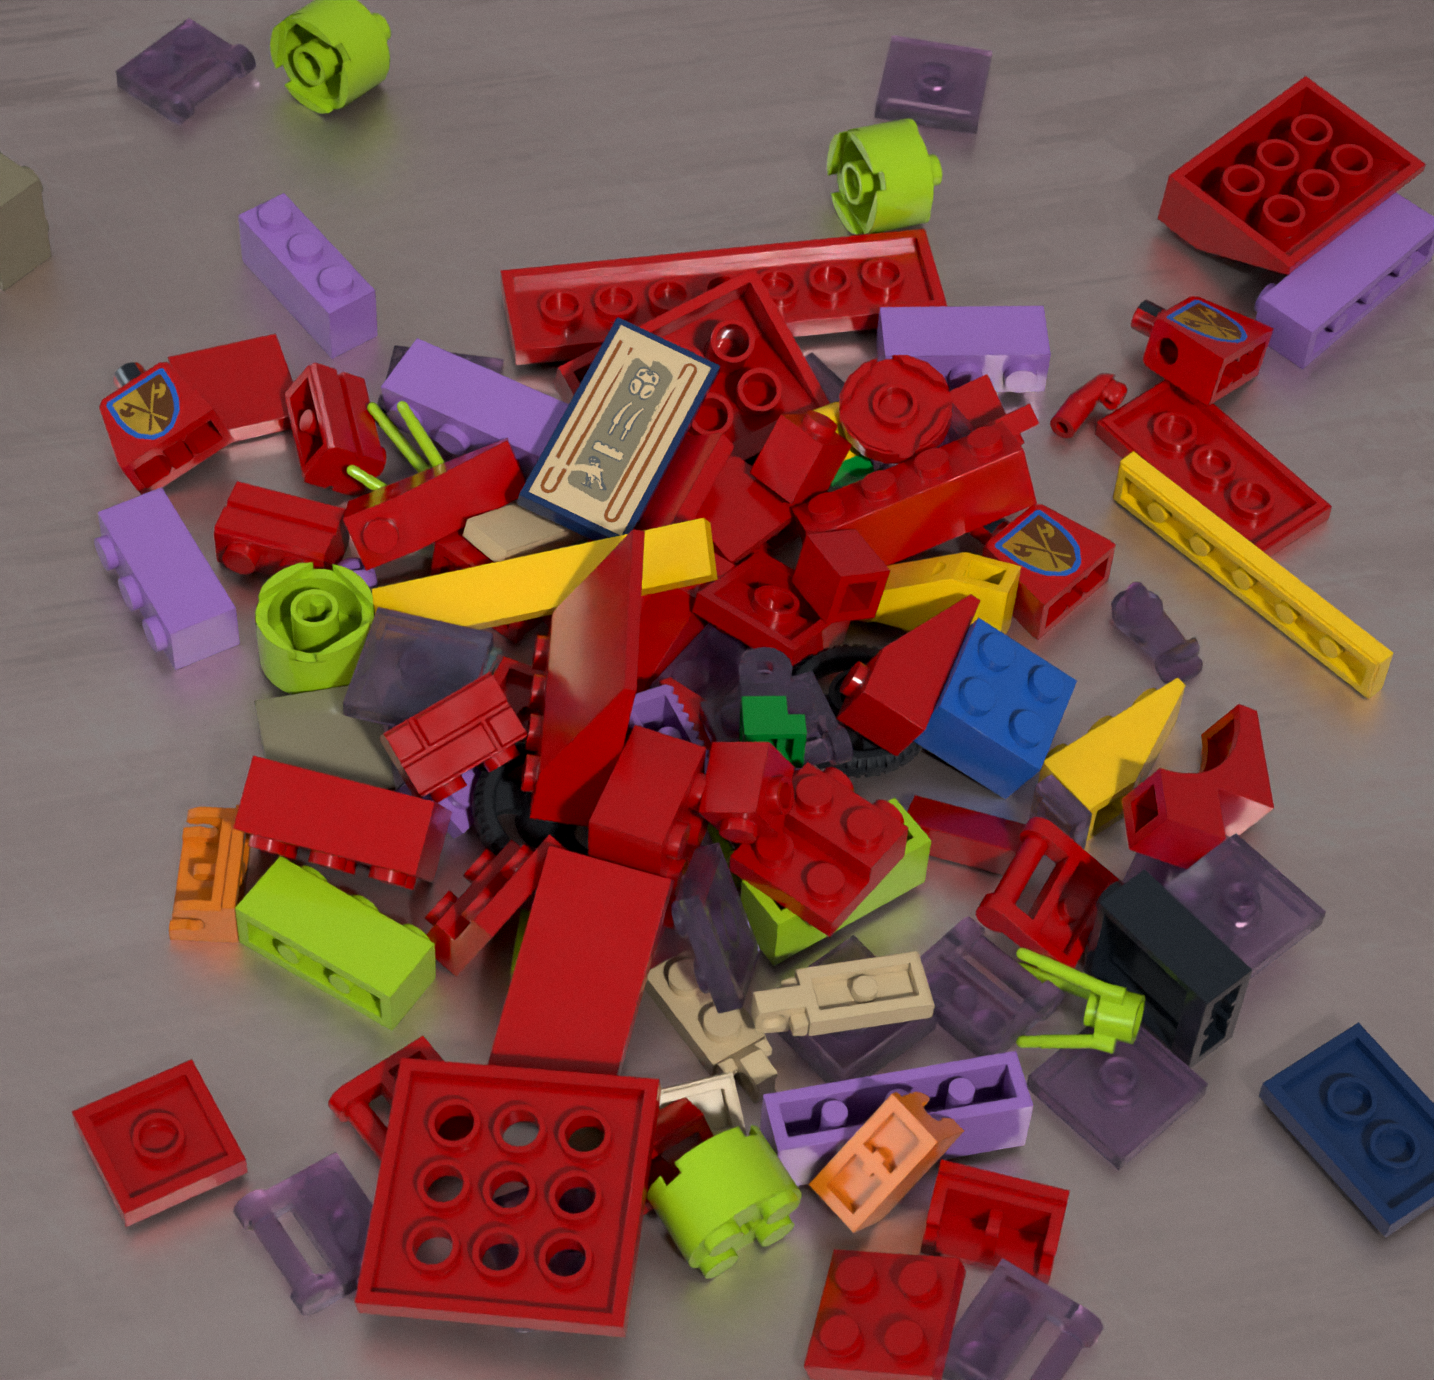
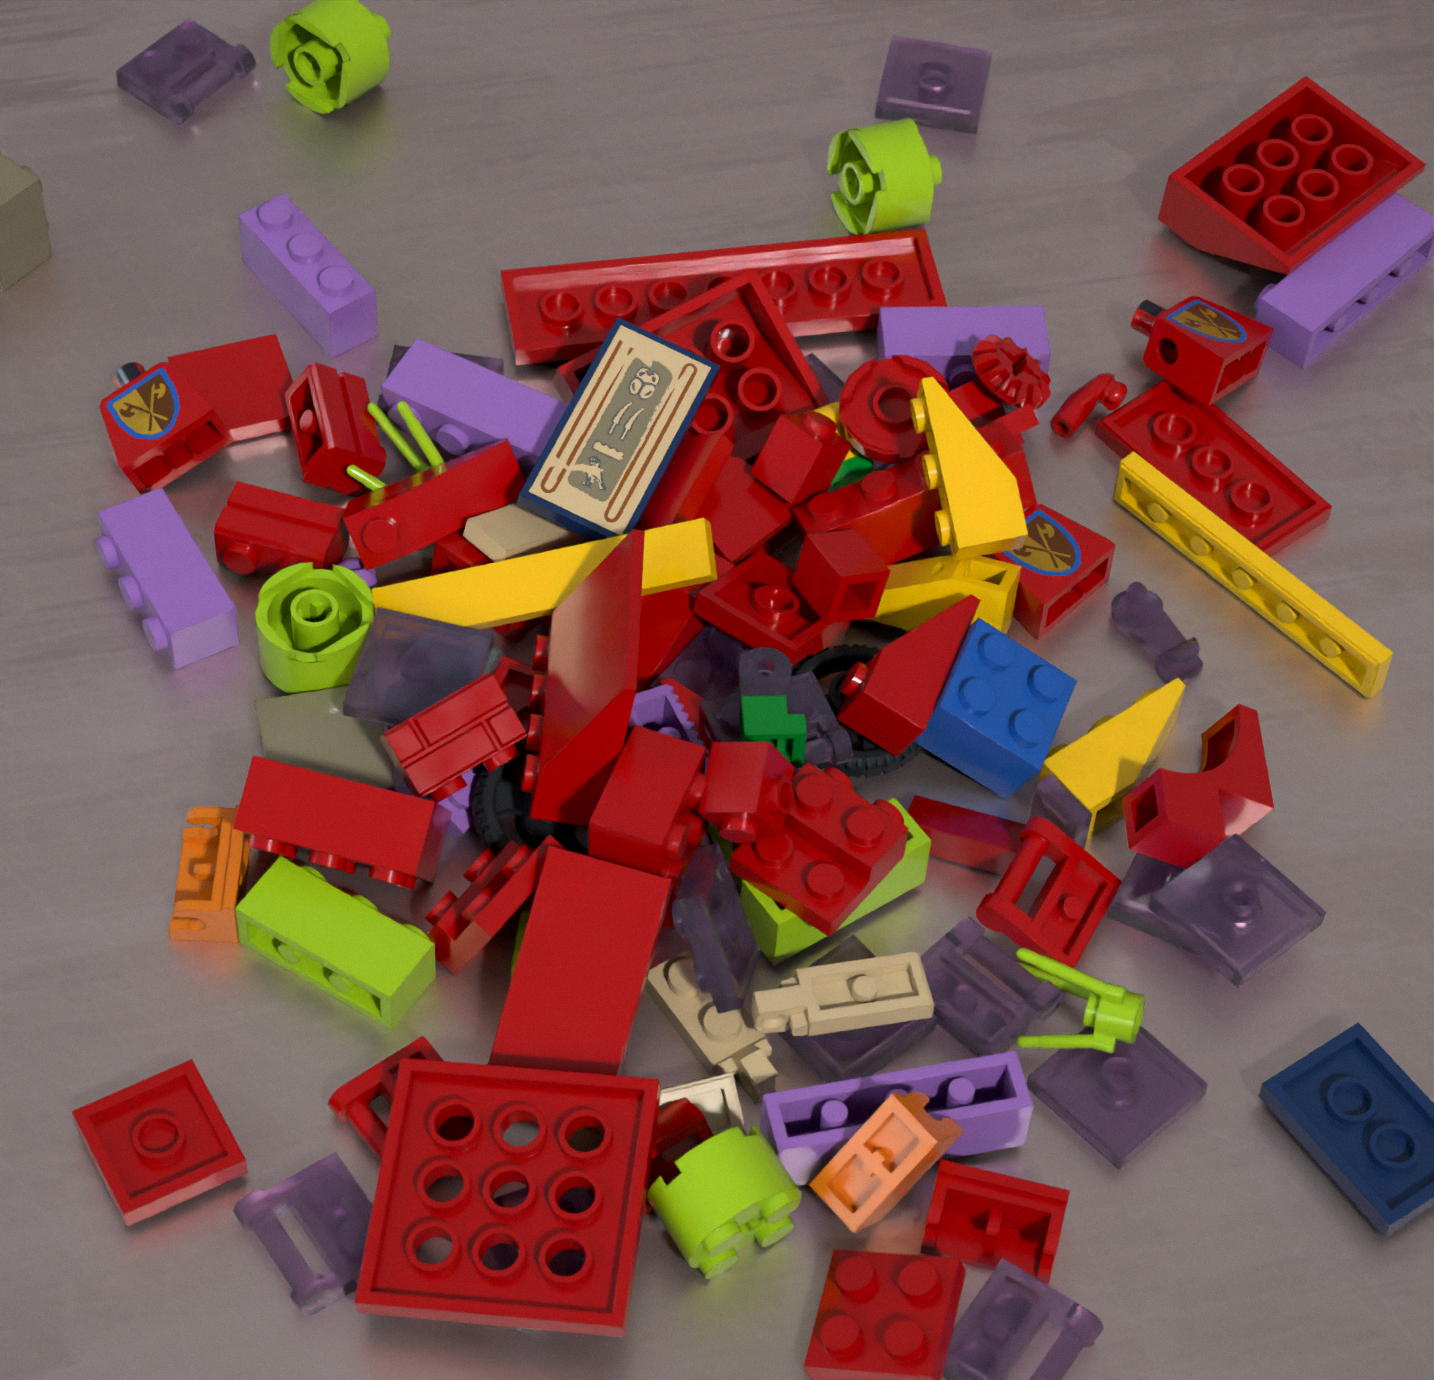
black window [1083,869,1253,1071] -> none
none -> yellow slope [910,377,1028,561]
none -> red gear [971,334,1051,410]

